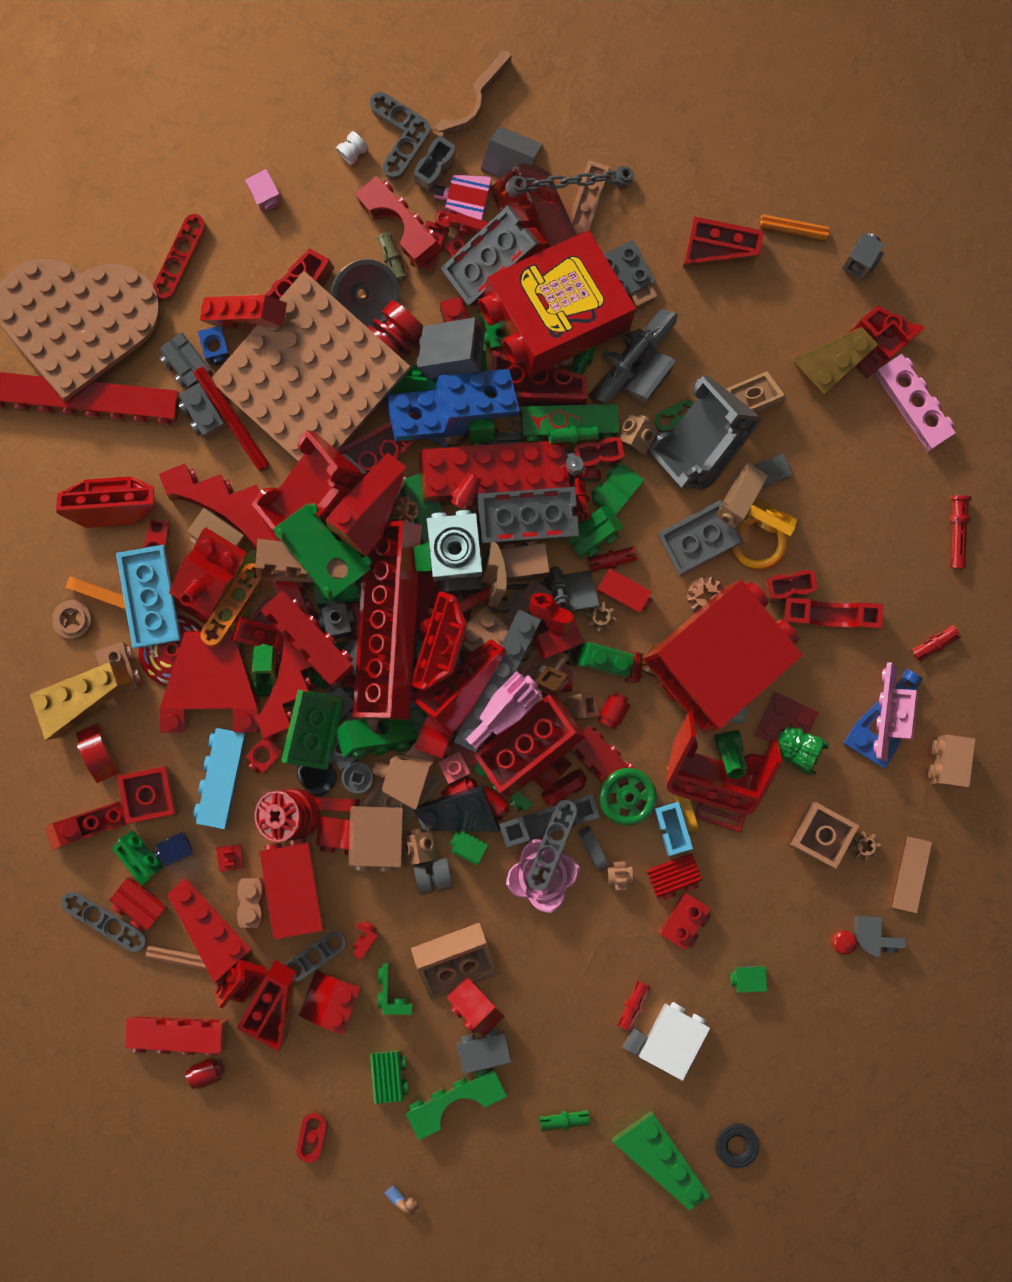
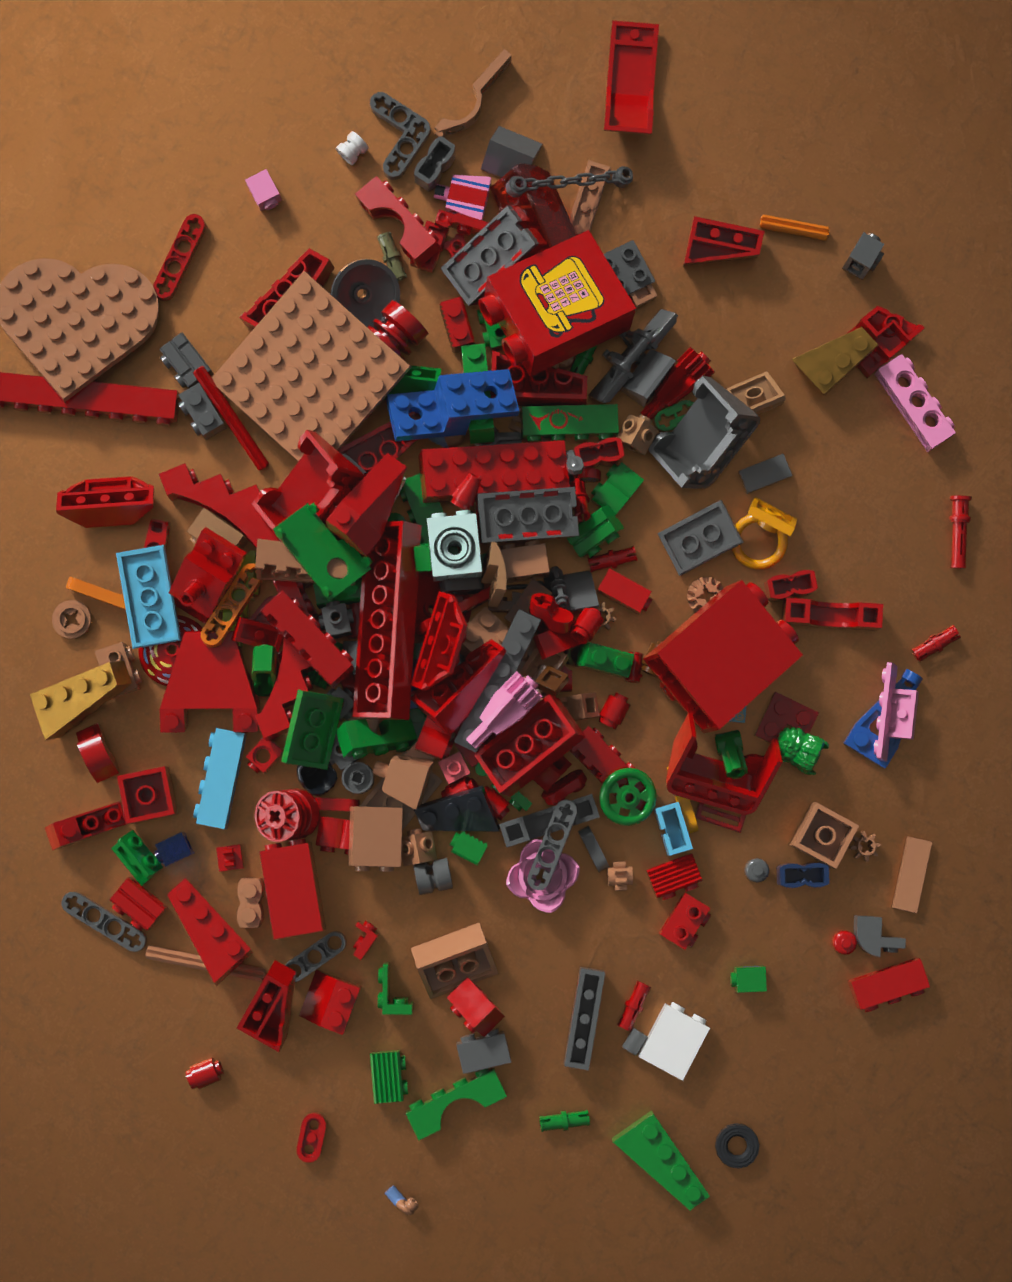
red wedge [125,1016,227,1055] -> none
blue brick [198,325,230,365] -> none
red arch [199,294,287,329] -> none
red bracket [215,960,266,1008] -> none
nougat gear [390,496,418,523] -> none
dark grey brick [417,317,485,380] -> none
green pin [548,425,599,444] -> none
medium nougat window [715,463,768,528] -> none
nougat brick [928,734,975,788] -> none
none -> dark grey brick [564,967,605,1071]
none -> red brick [570,608,604,644]
none -> red windscreen [604,20,659,135]
none -> red piece [640,347,715,420]
none -> dark grey piece [744,858,769,883]
none -> dark blue brick [776,863,830,888]
none -> red brick [848,958,930,1012]

